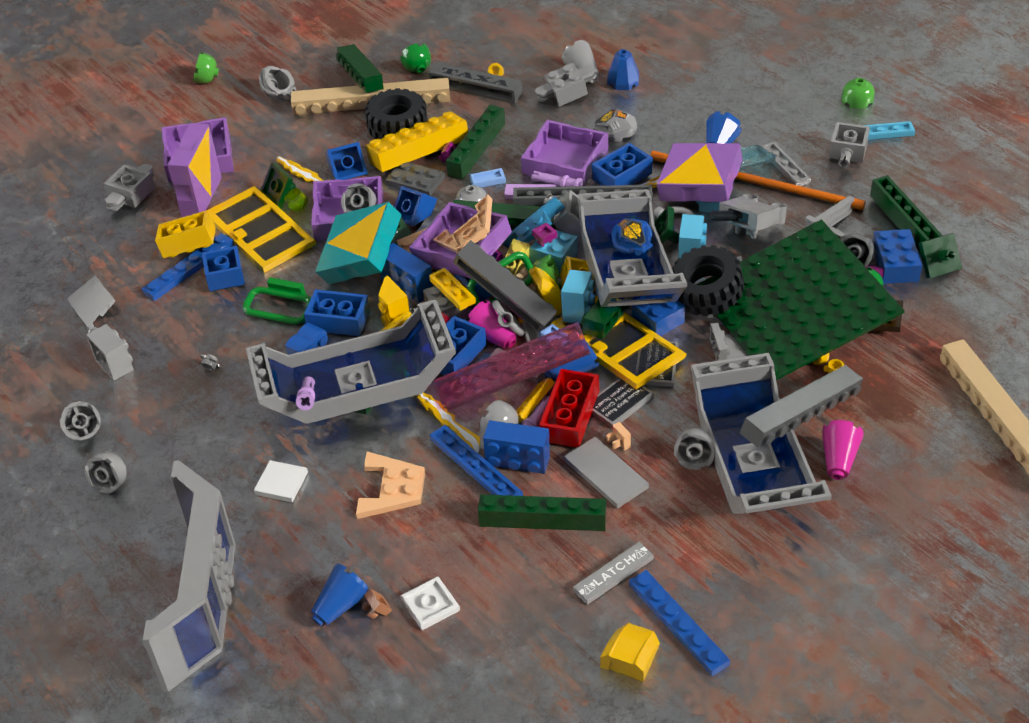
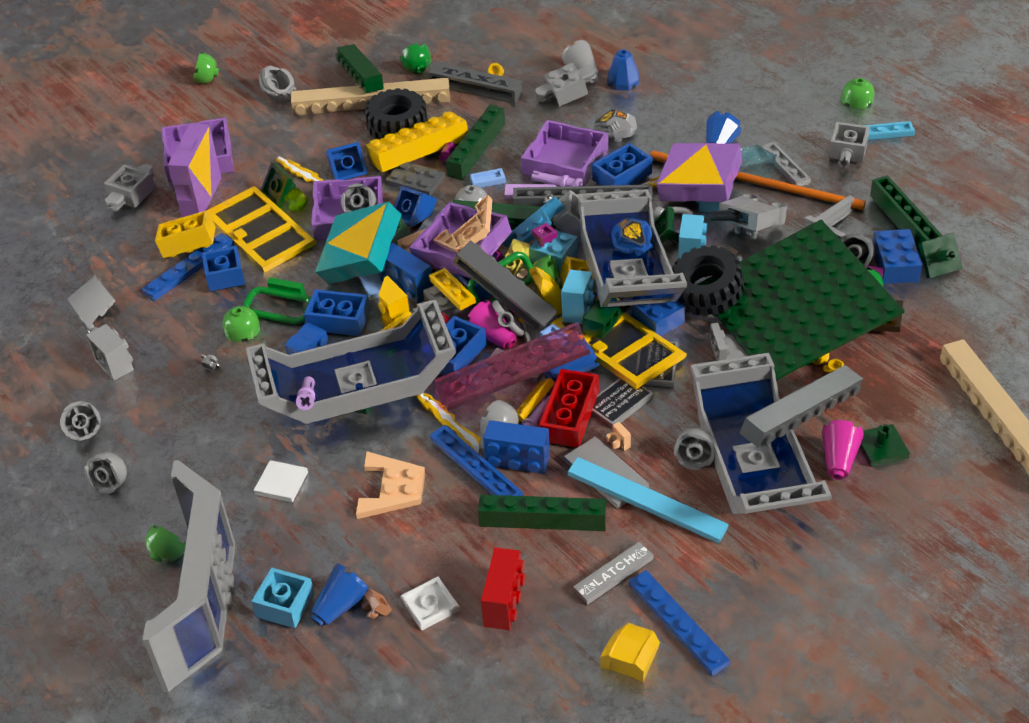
none -> bright green cylinder [145,524,186,563]
none -> bright green cylinder [222,306,260,342]
none -> medium azure brick [251,567,314,628]
none -> light blue tile [359,273,382,300]
none -> red brick [481,547,525,631]
none -> medium azure tile [568,457,729,544]
none -> dark green tile [860,424,910,467]

